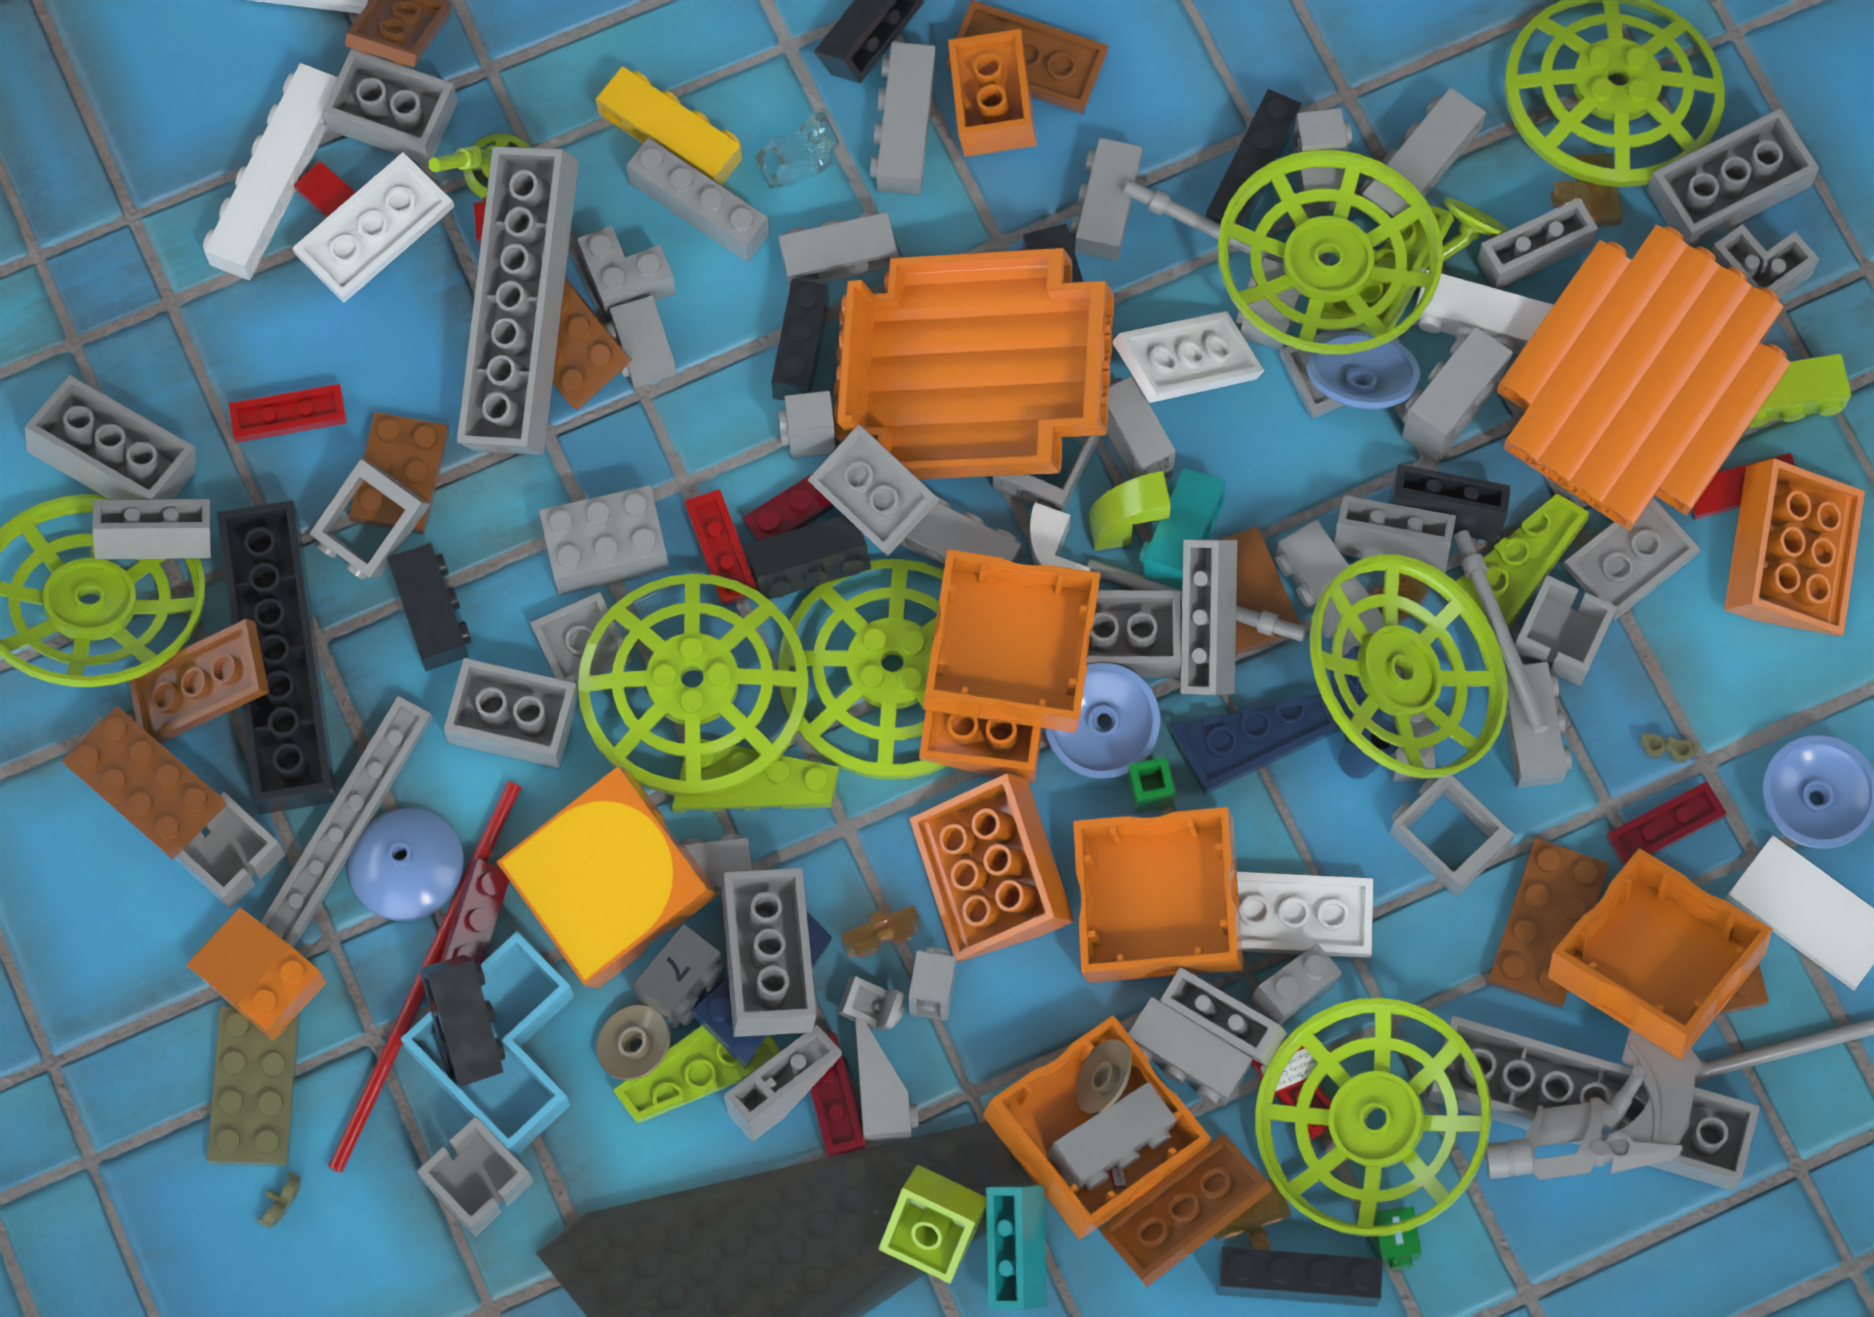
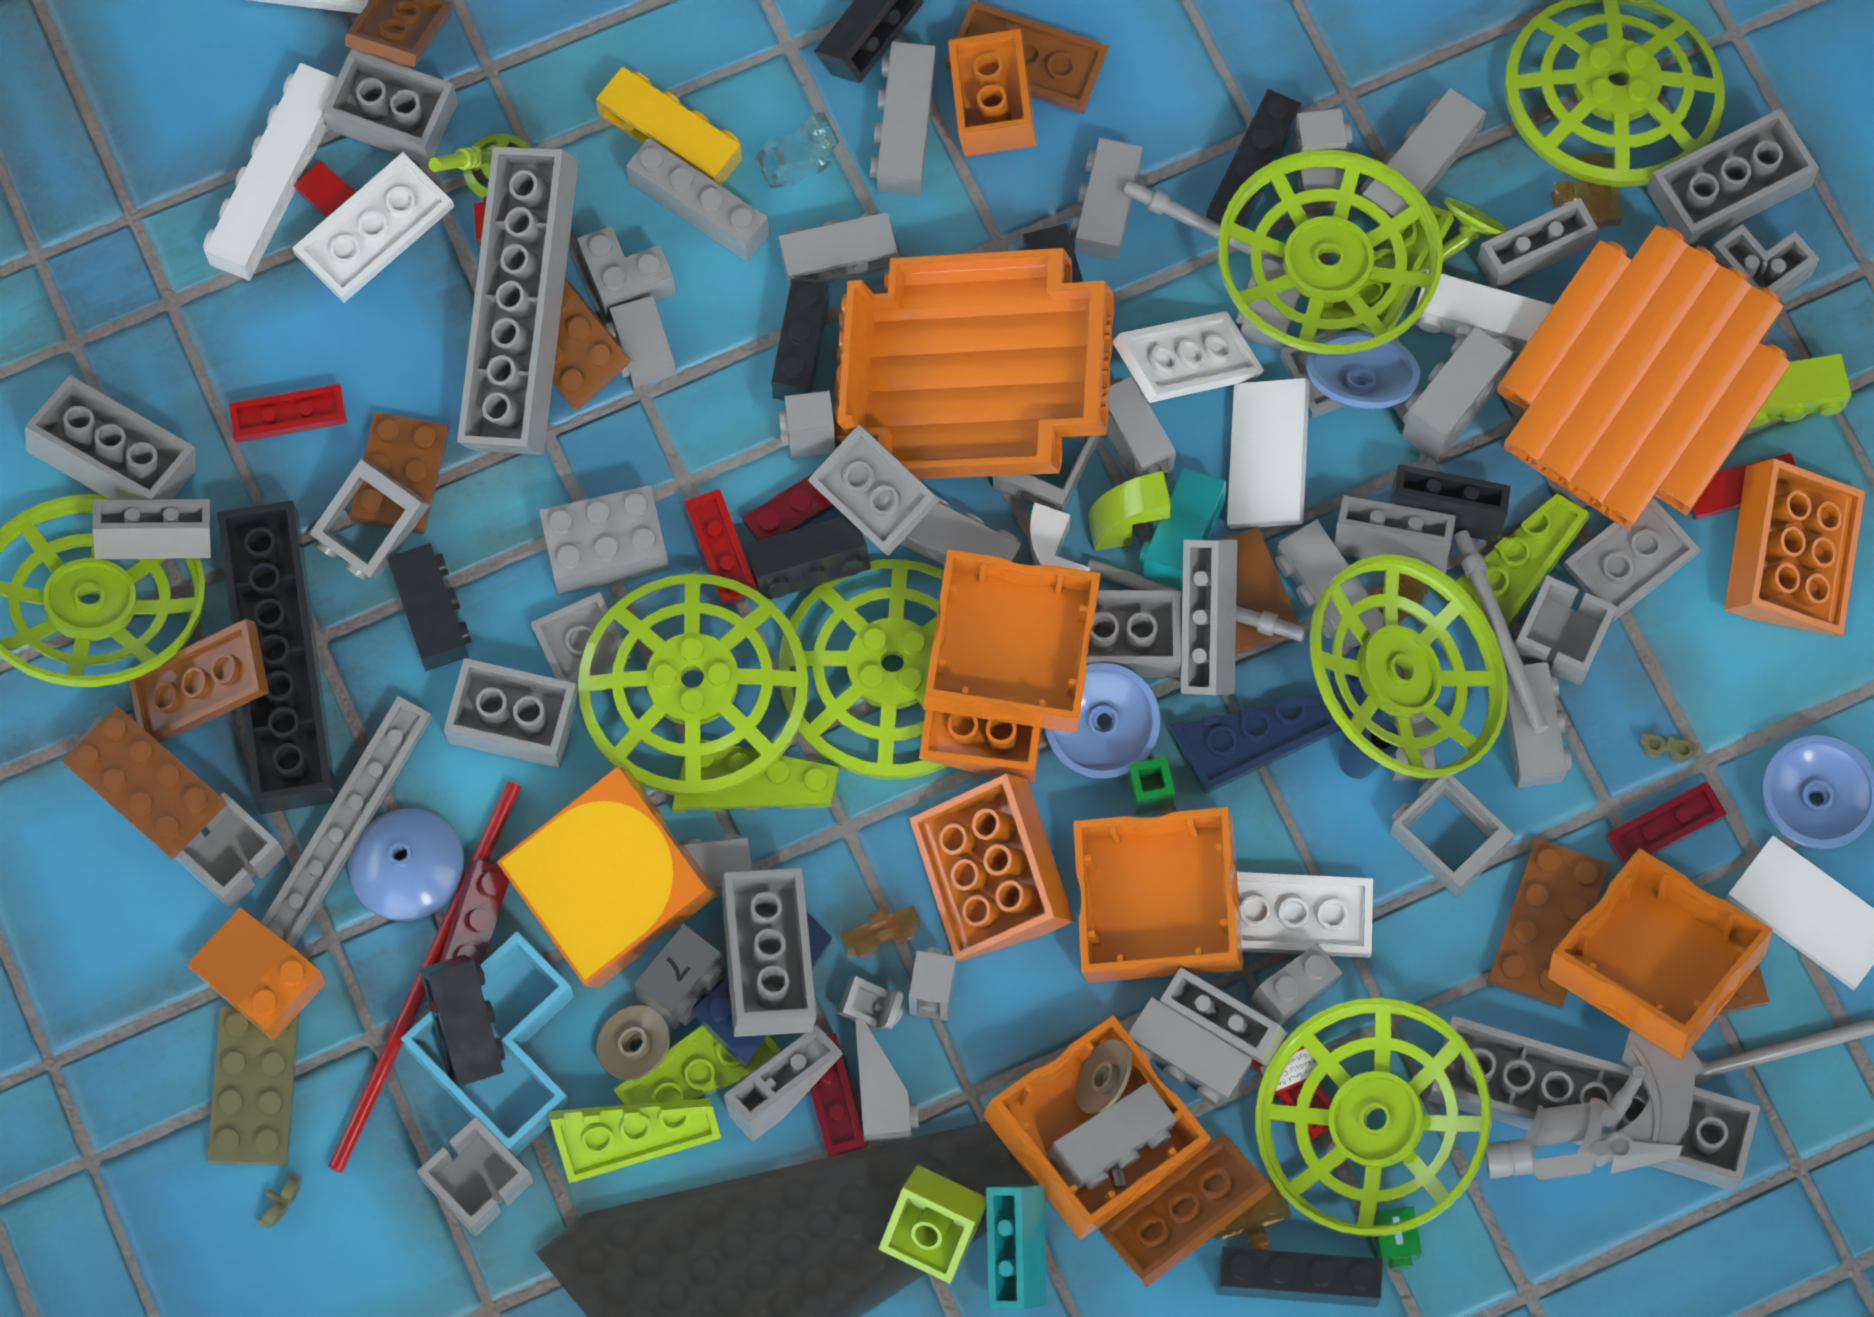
none -> lime wing [548,1098,721,1184]
none -> white tile [1227,378,1310,529]

